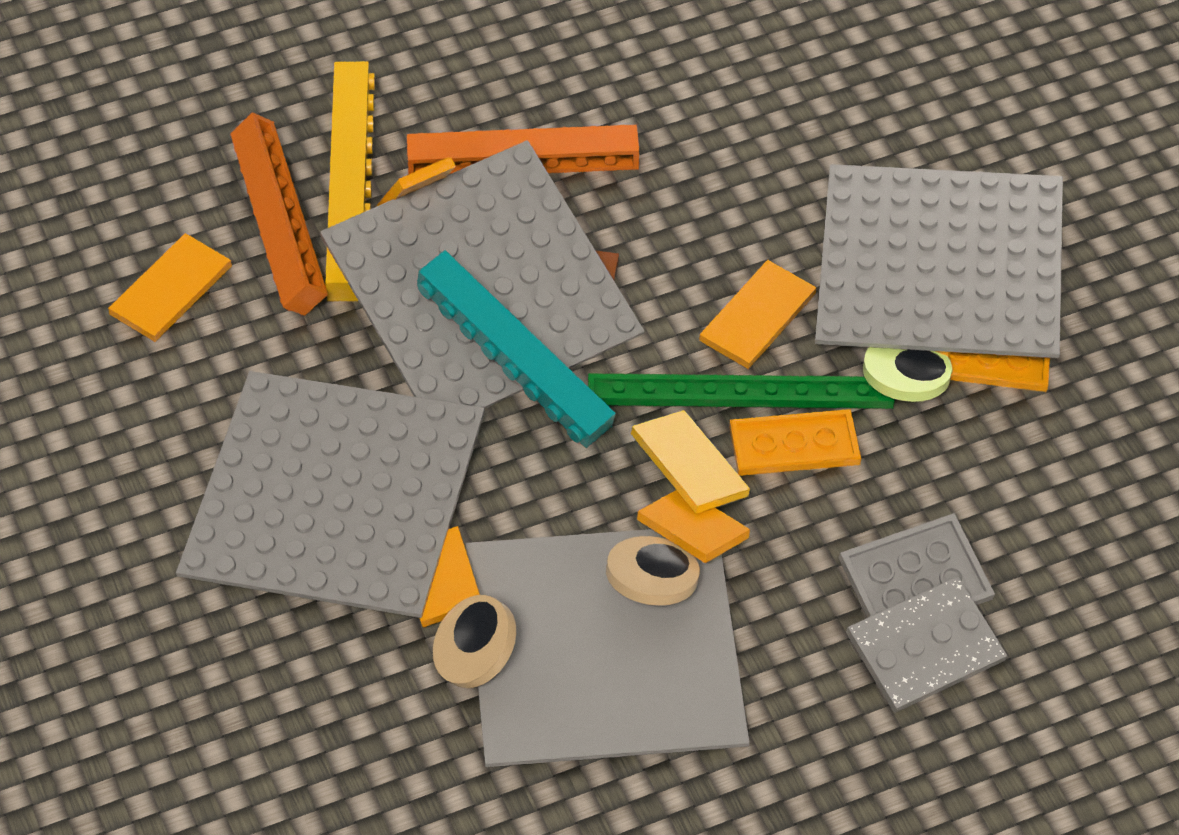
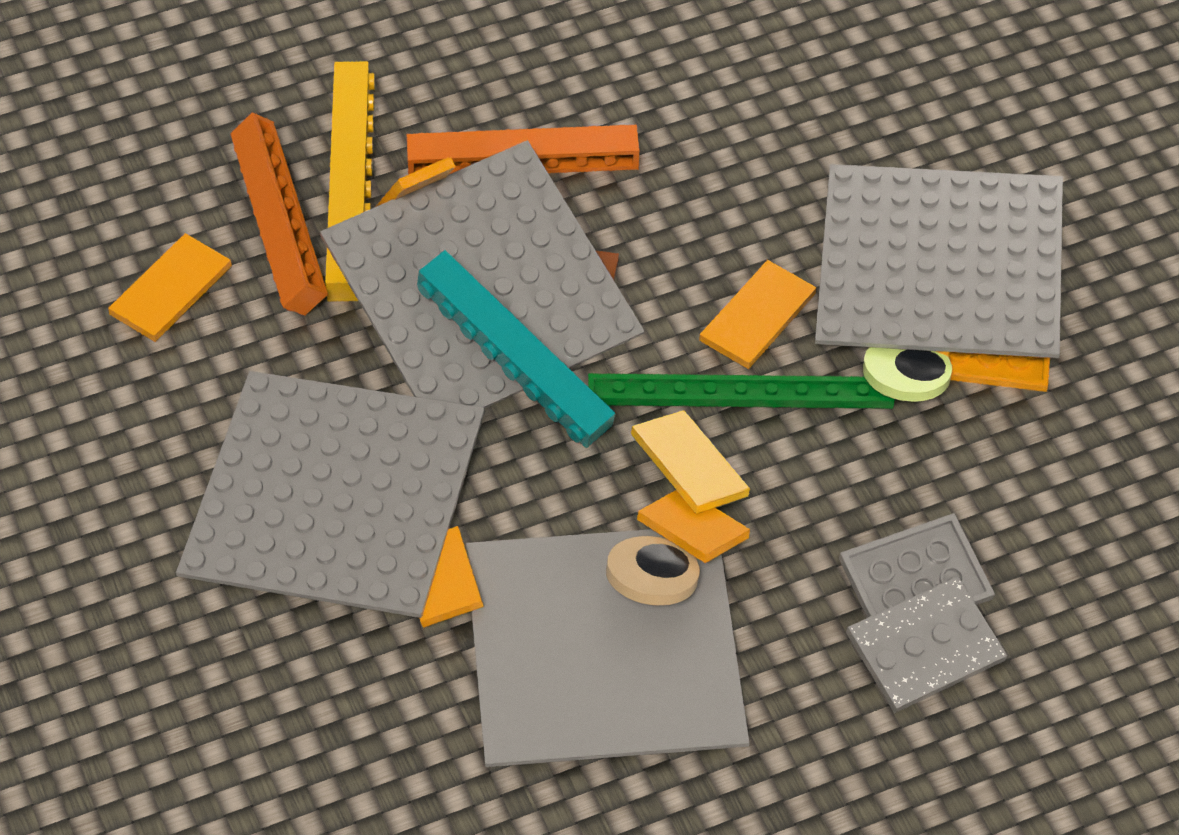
tan piece [433,595,516,688] -> none
light orange tile [729,409,861,476] -> none

